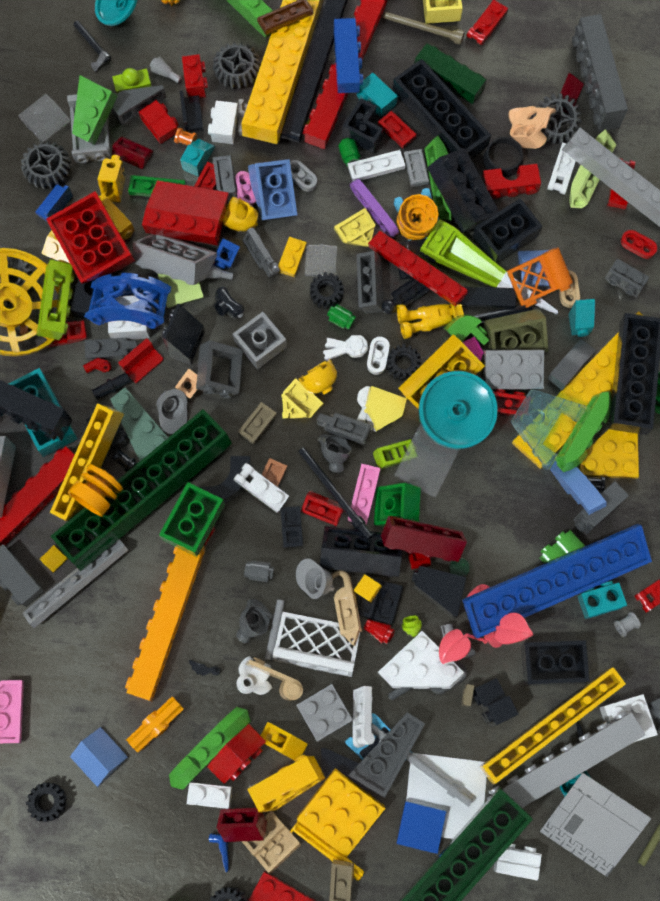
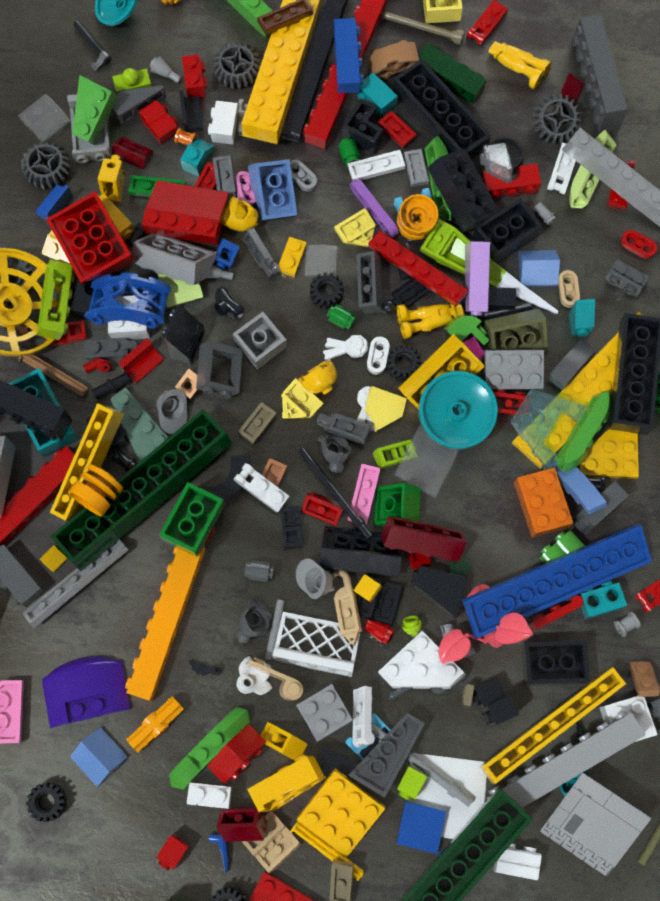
orange piece [506,247,573,308] -> none
light nougat piece [508,106,556,149] -> none
none -> medium nougat axle [18,348,88,397]
none -> dark purple slope [42,656,131,728]
none -> black pin [127,223,147,246]
none -> red brick [156,834,190,870]
none -> medium nougat brick [367,40,419,79]
none -> lime brick [396,766,427,801]
none -> lavender slope [465,242,490,316]
none -> clear slope [480,143,513,183]
none -> yellow piece [488,41,552,90]
none -> orange brick [514,467,573,538]
none -> red plate [529,595,583,632]
none -> light grey pin [533,202,557,226]
none -> medium nougat plate [629,661,660,697]

